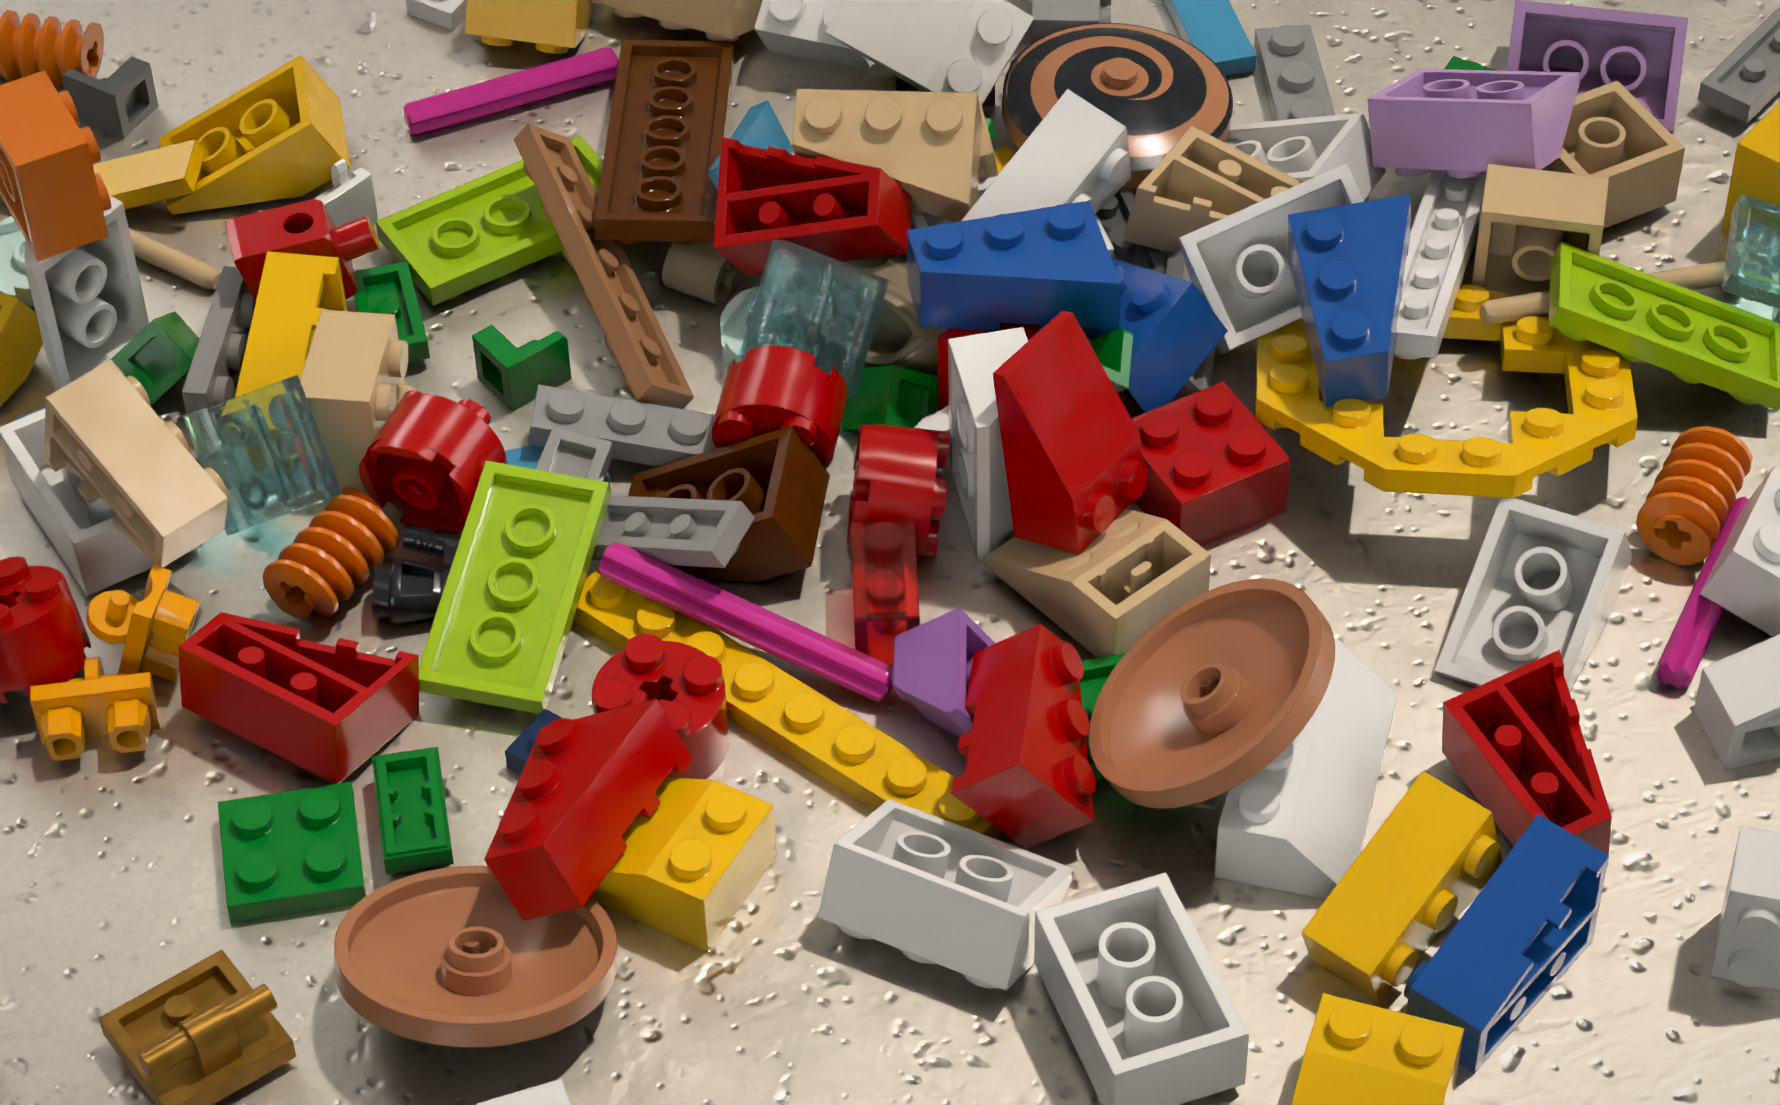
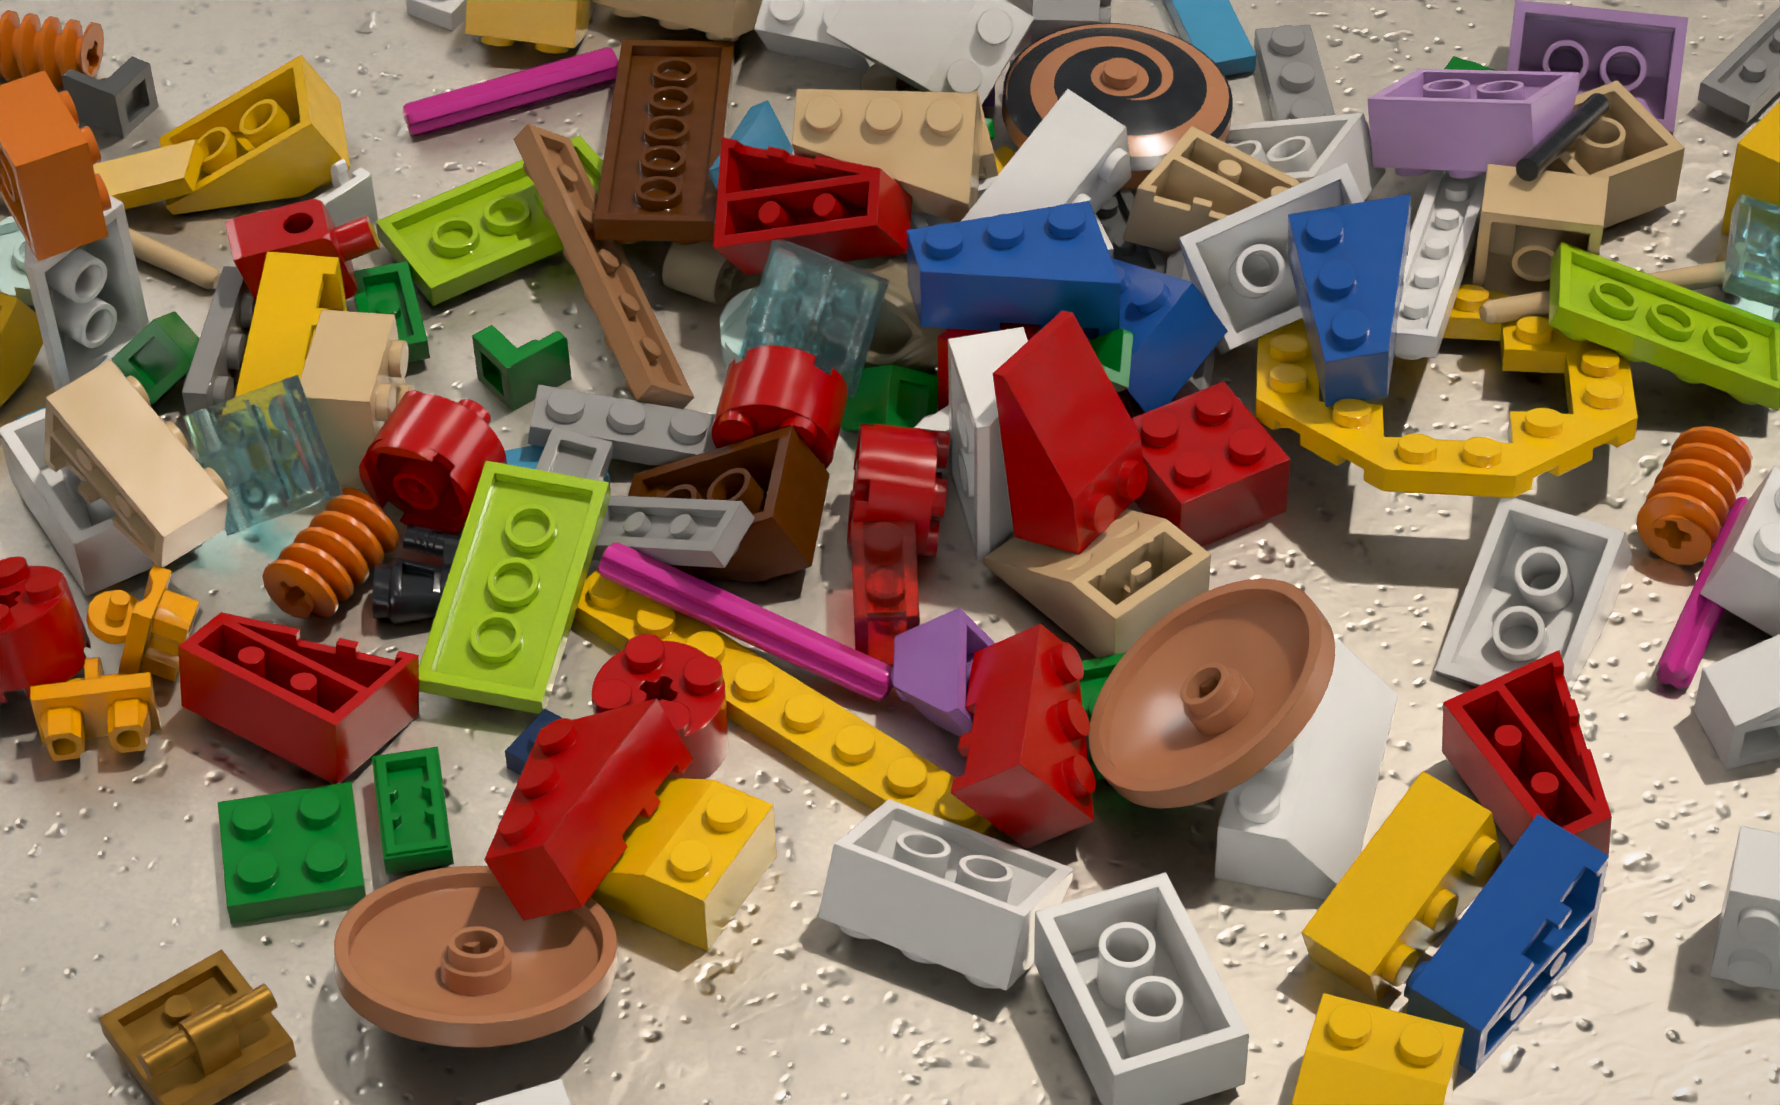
none -> black bar [1516,93,1610,181]

